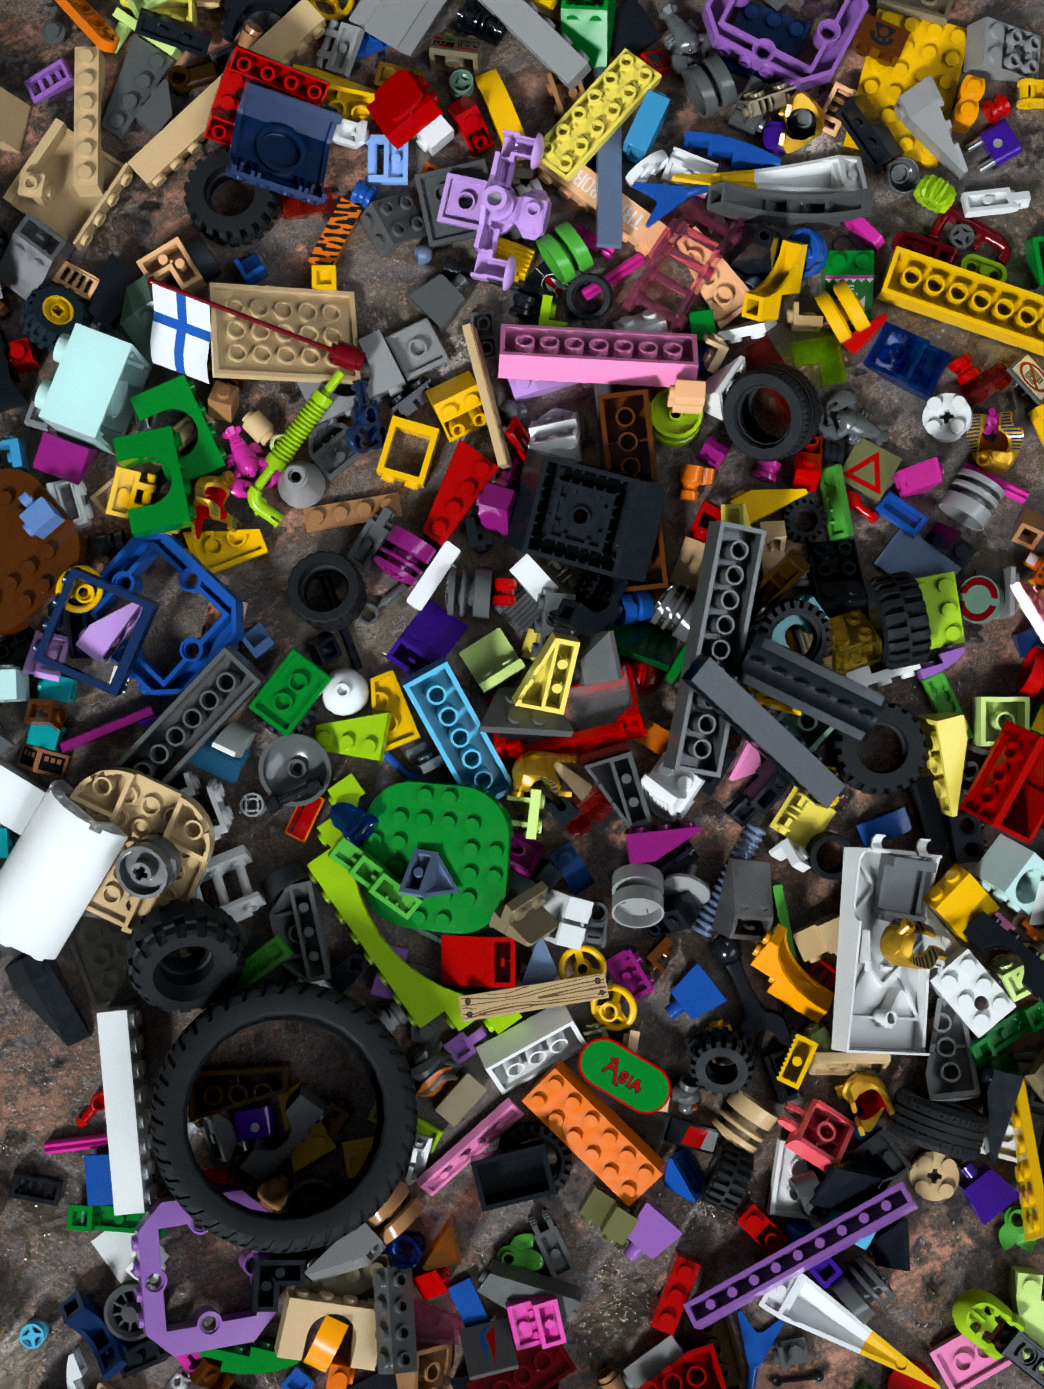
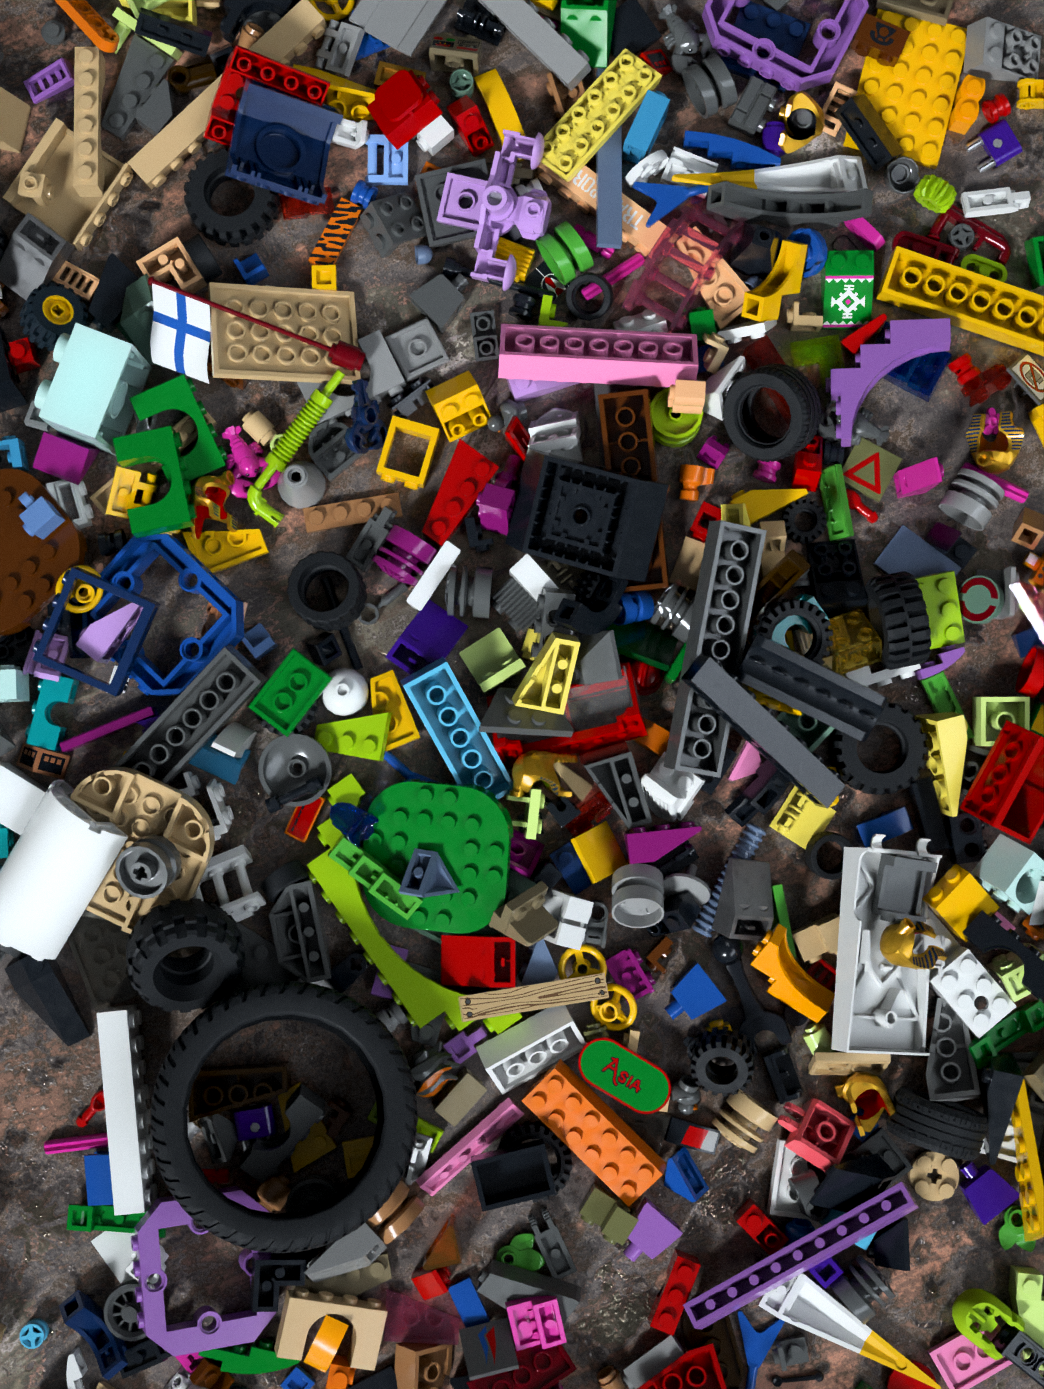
black slope [8,1169,64,1206] -> none
reddish brown bracket [23,699,67,731] -> none
medium nougat brick [208,380,240,423] -> none
bright green plate [230,934,293,994] -> none
light grey wheel [240,793,267,817] -> none
dark grey brick [372,1266,418,1374] -> none
clear blue piece [385,1232,426,1269] -> none
dark grey bracket [404,741,445,774] -> none
tan tile [462,323,512,470] -> none
red wheel [492,578,517,606] -> none
black tyre [701,1142,754,1213] -> none
dark tan hinge [737,81,796,118] -> none
white bracket [769,838,811,873] -> none
yellow brick [776,1034,819,1090] -> none
yellow wheel [814,279,871,344] -> none
blue tile [875,491,929,538] -> none
light grey wedge [894,75,968,181] -> none
white plate [922,393,973,443] -> none
none -> yellow slope [571,821,628,884]
none -> medium lavender arch [826,318,951,447]

